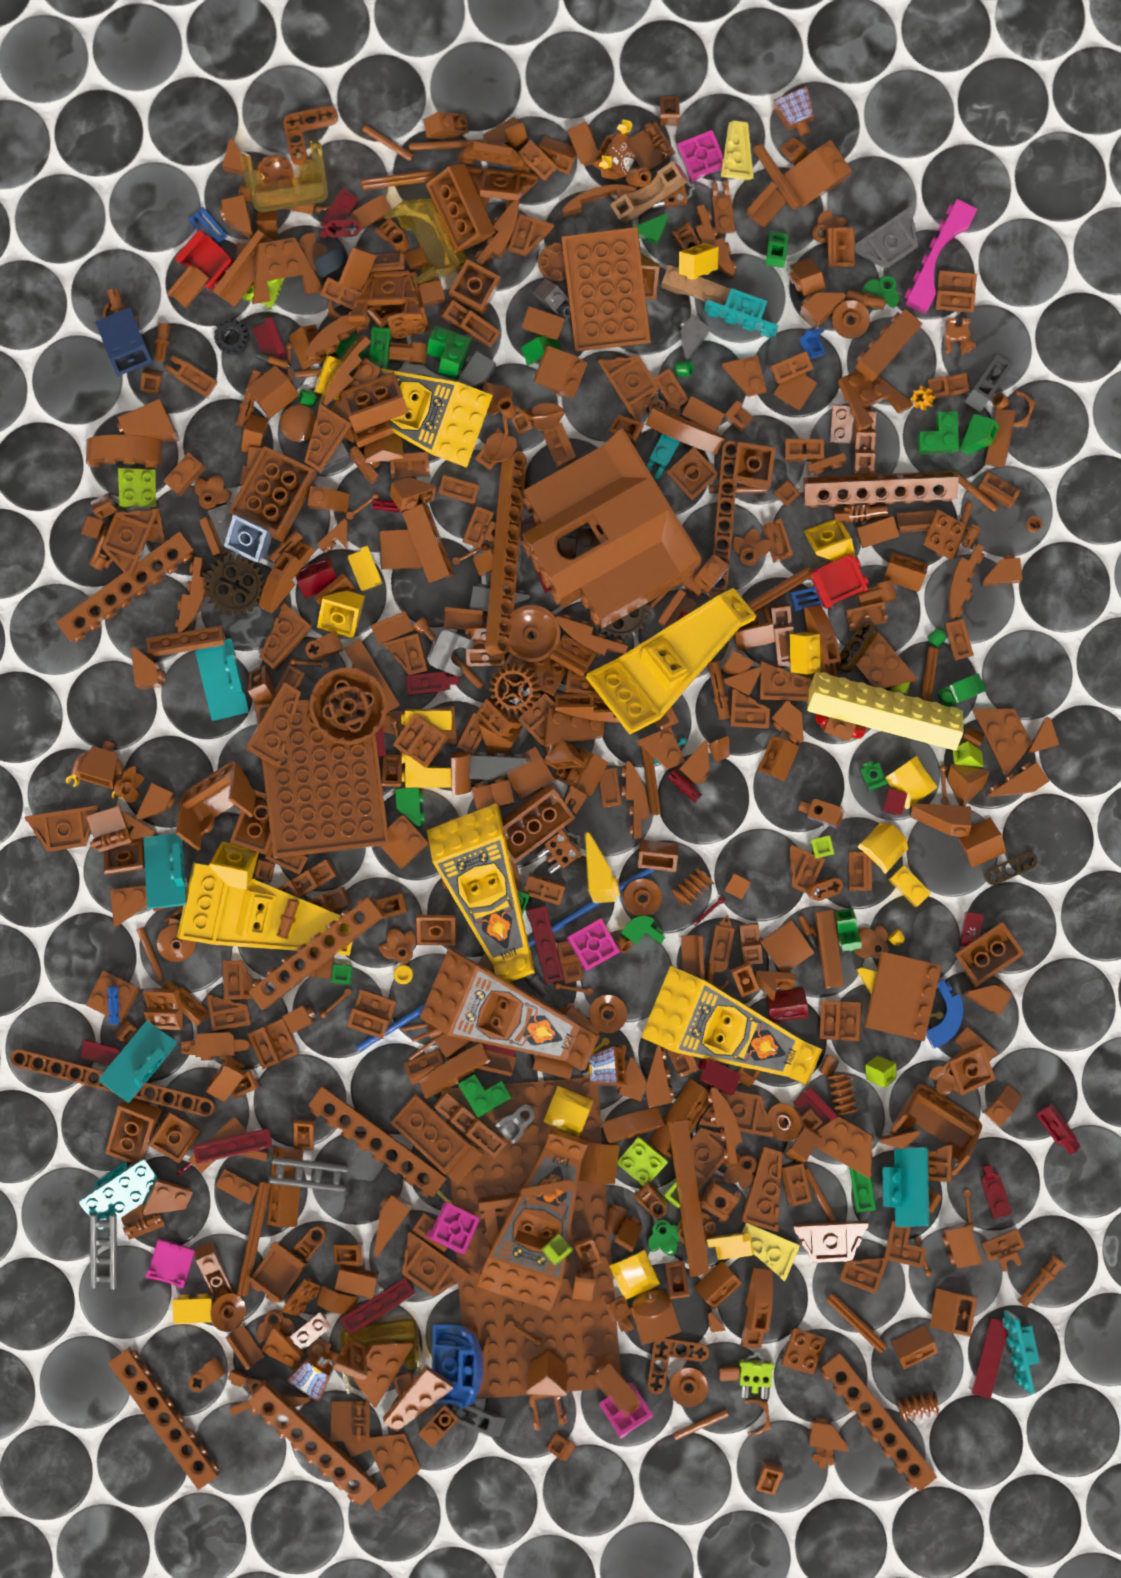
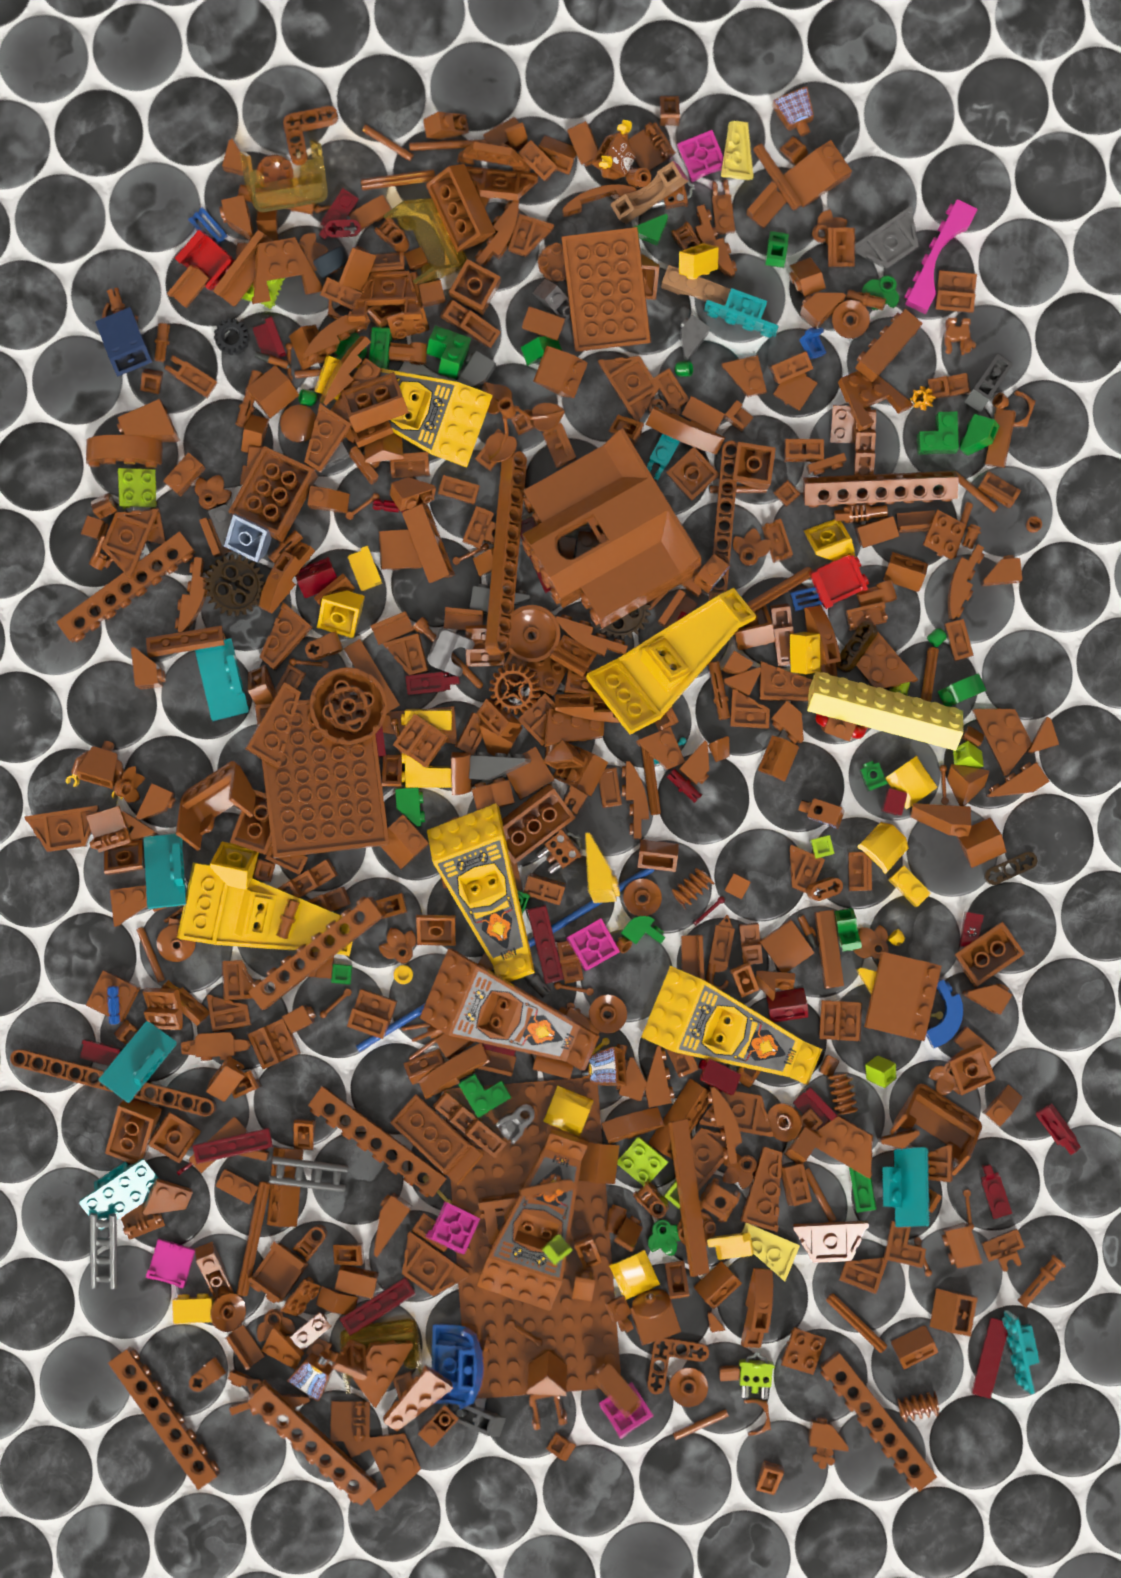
dark orange slope [317,518,349,553] -> none

